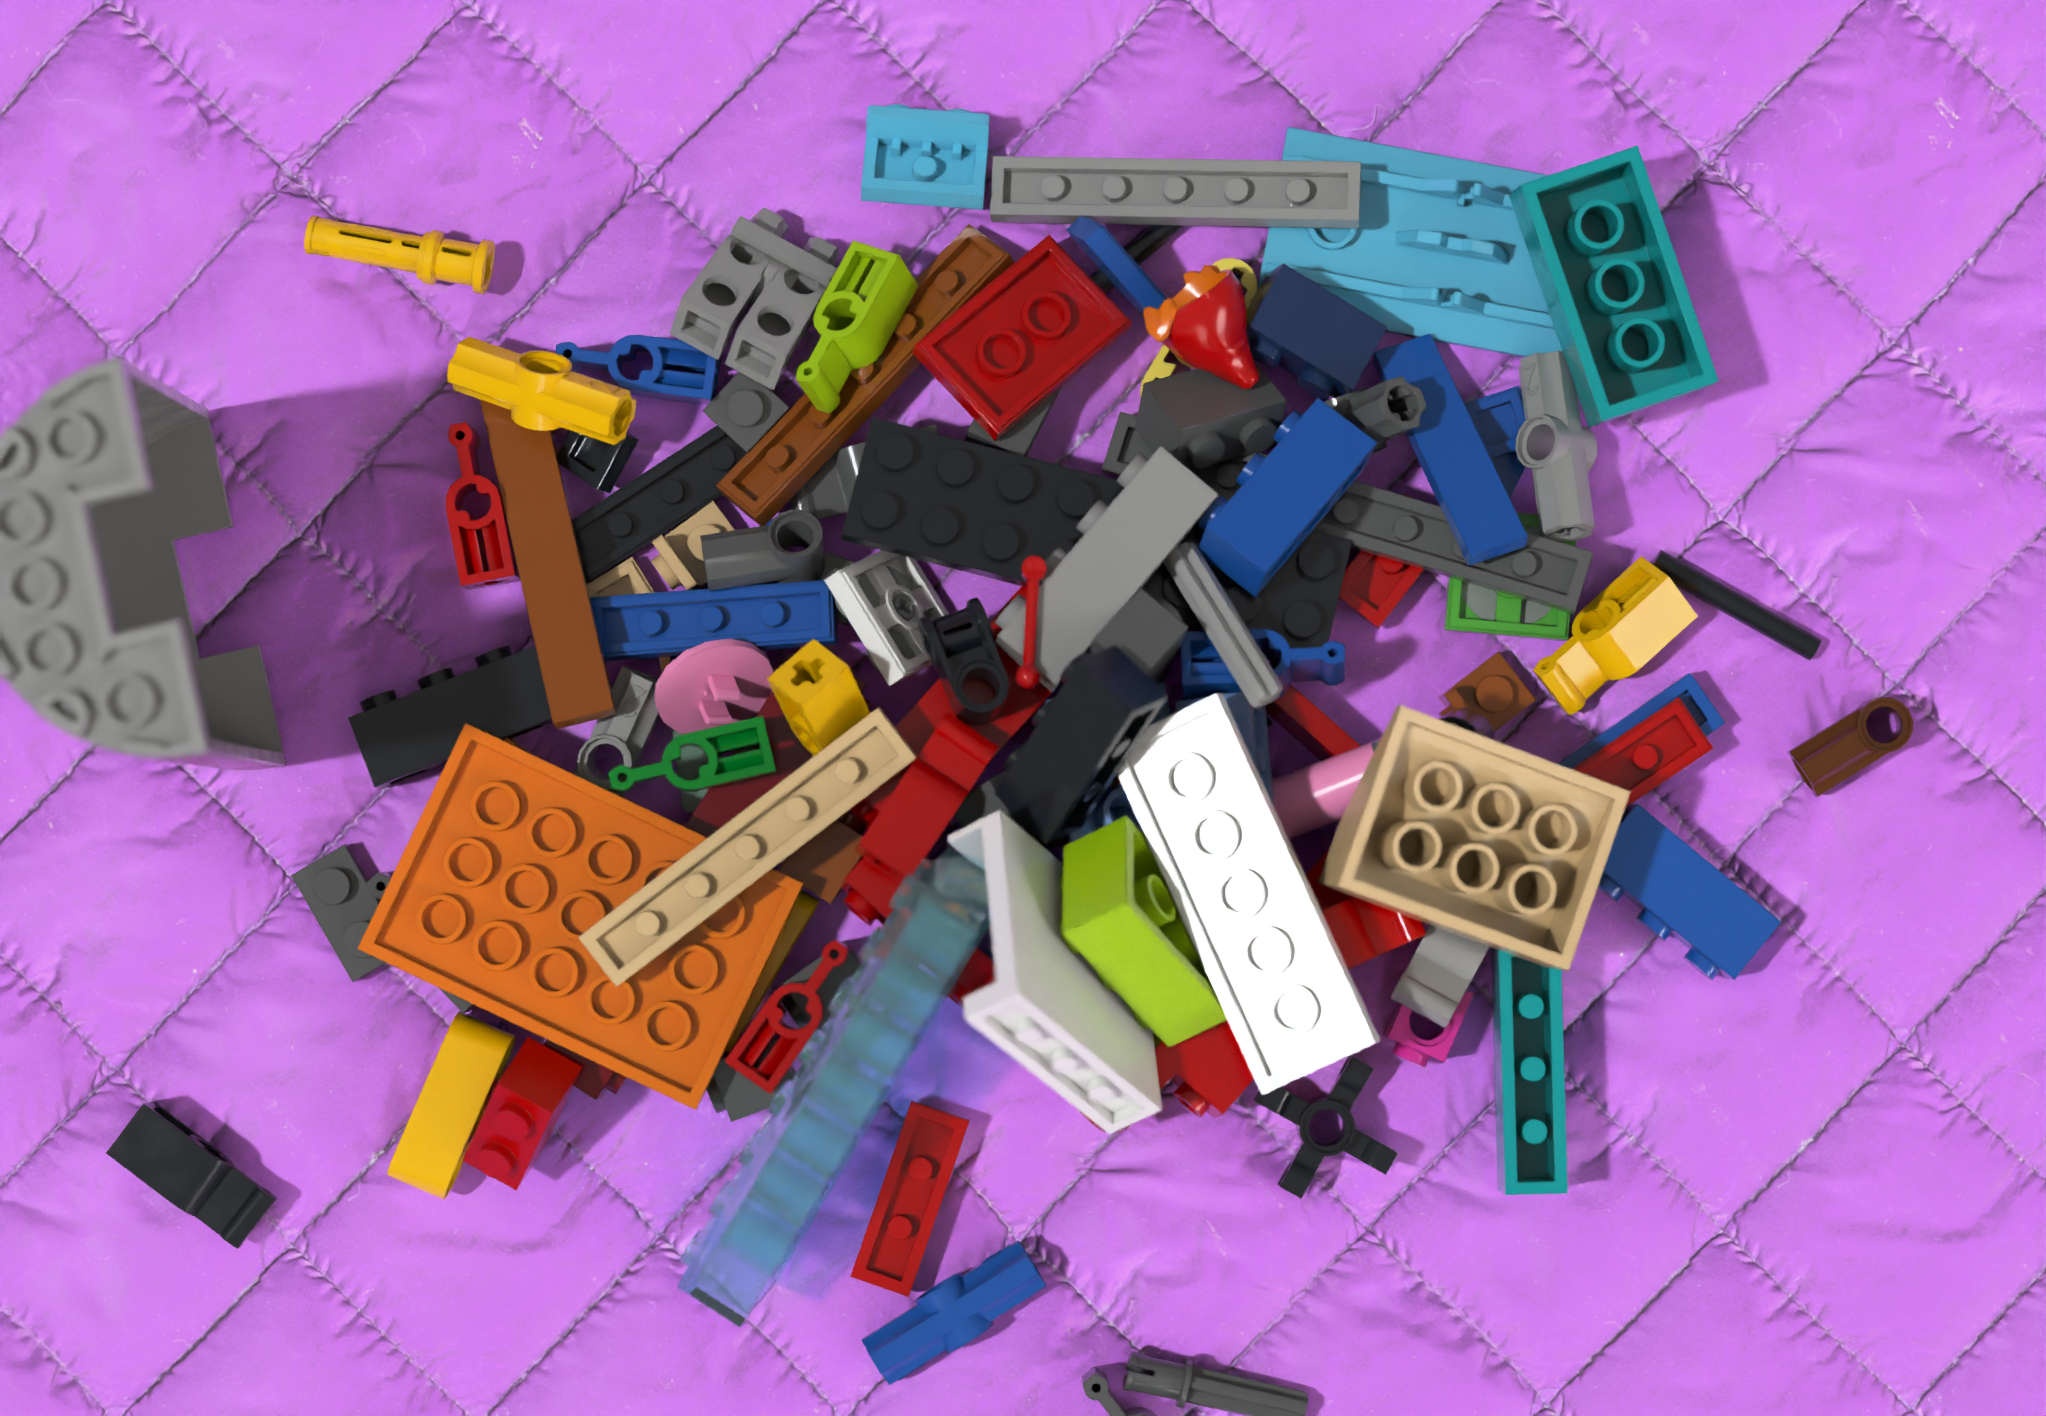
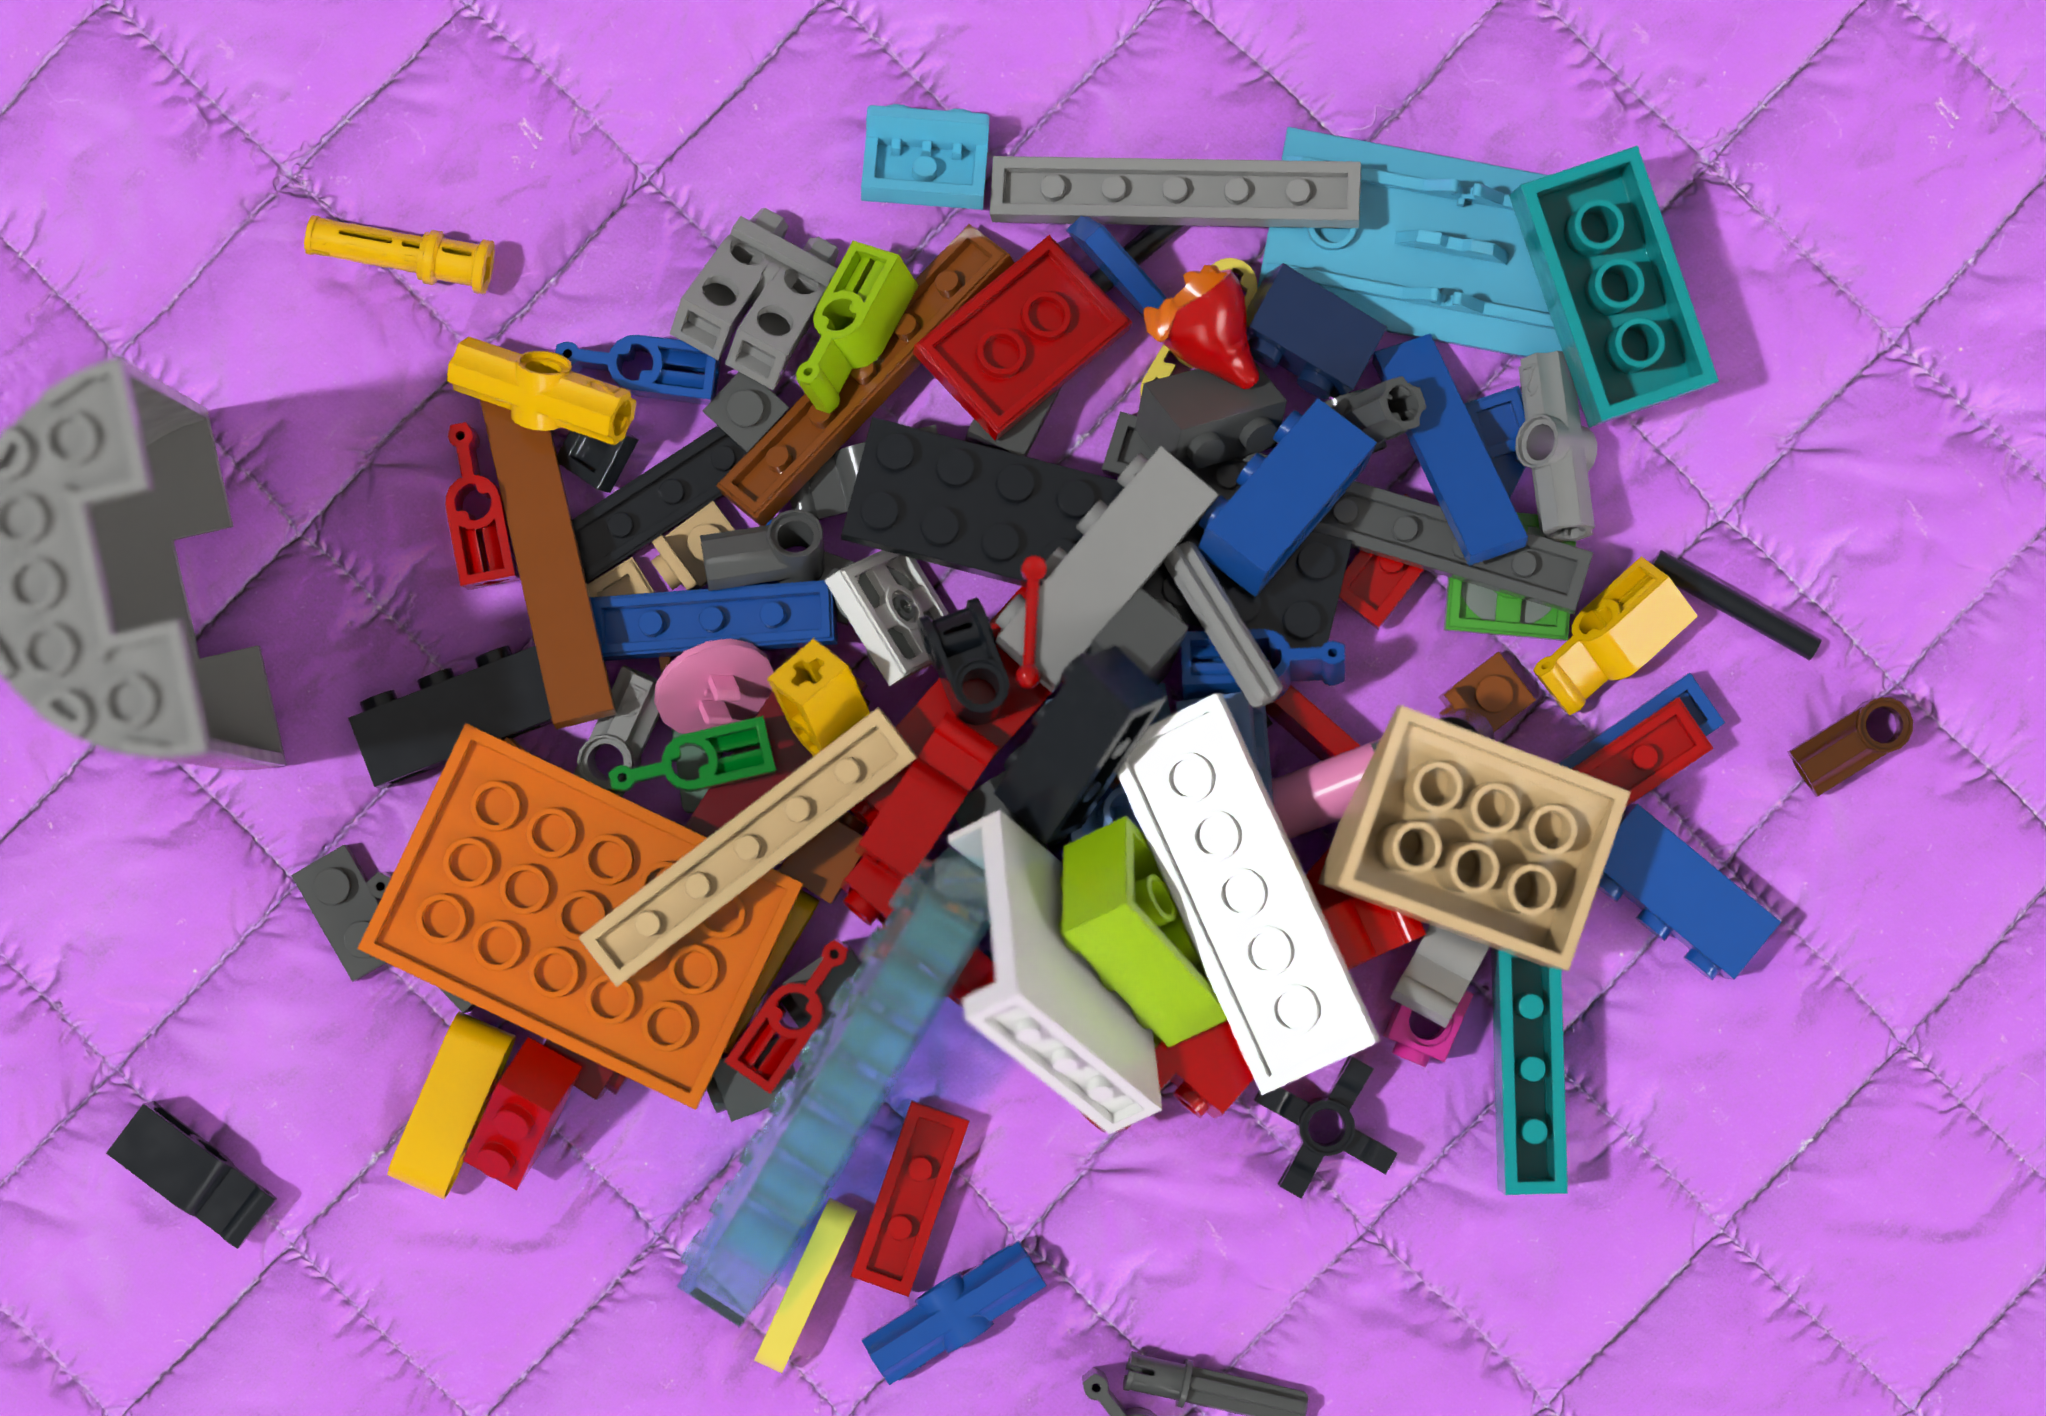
none -> light yellow beam [754,1198,858,1374]

